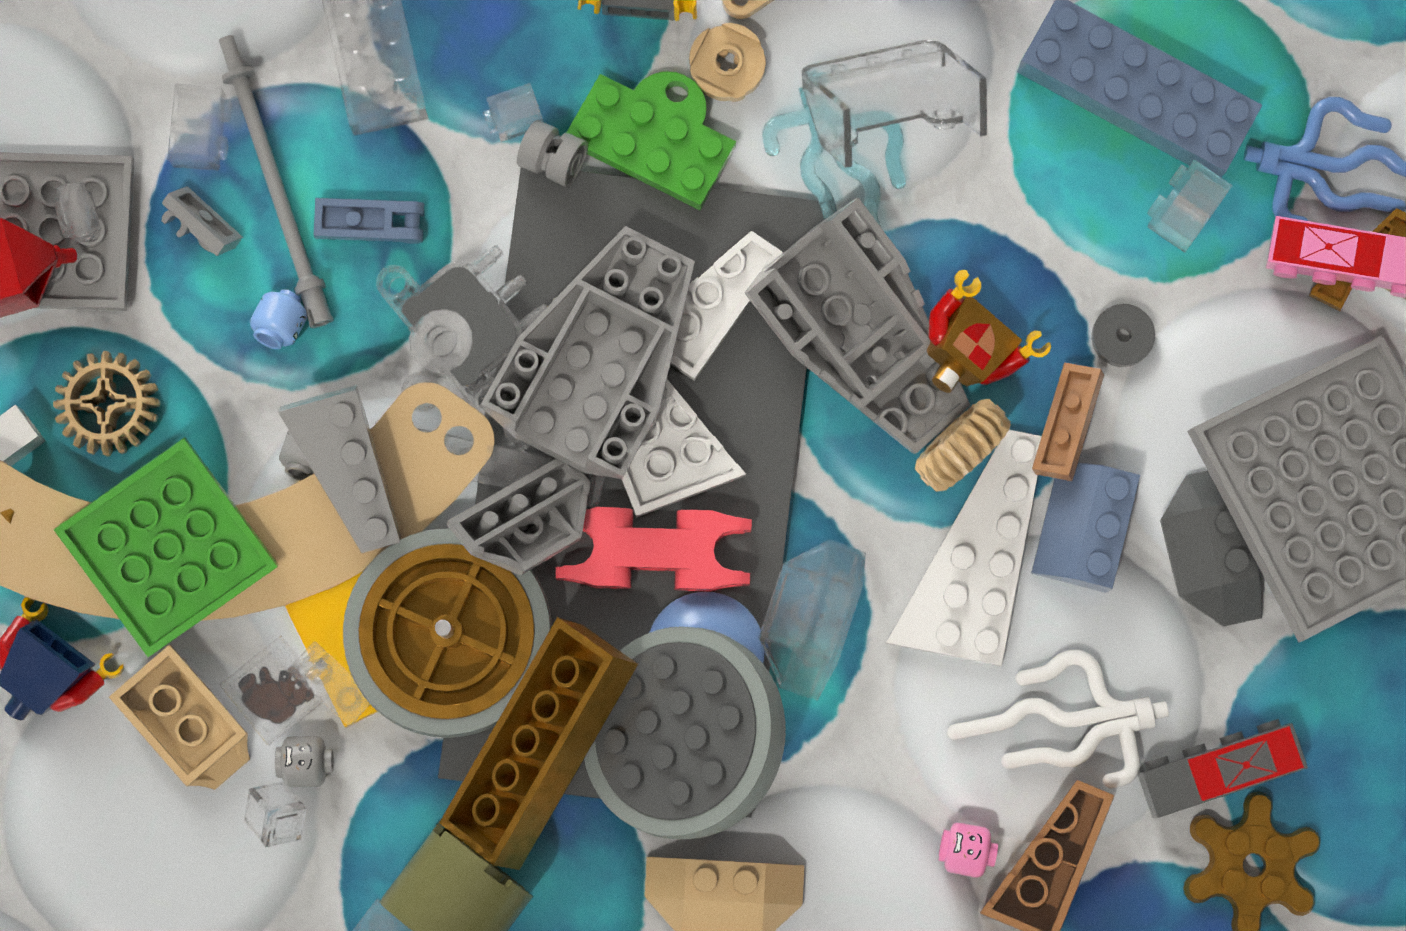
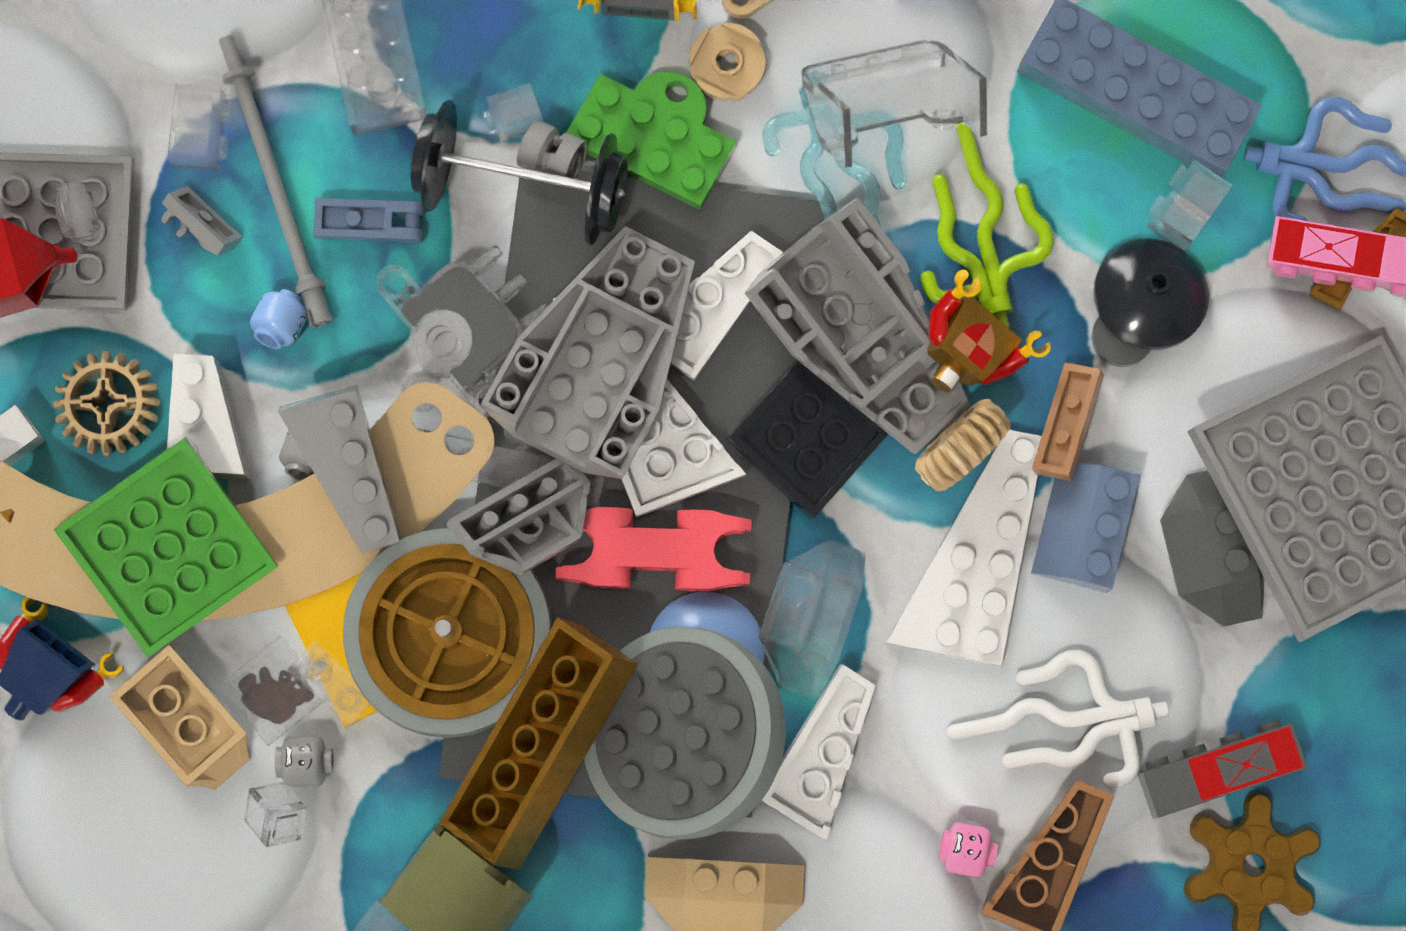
none -> white wedge [167,354,250,480]
none -> black axle [411,100,628,246]
none -> black plate [726,360,888,519]
none -> white wing [762,664,876,841]
none -> lime plant [920,121,1054,328]
none -> black dish [1093,238,1209,350]

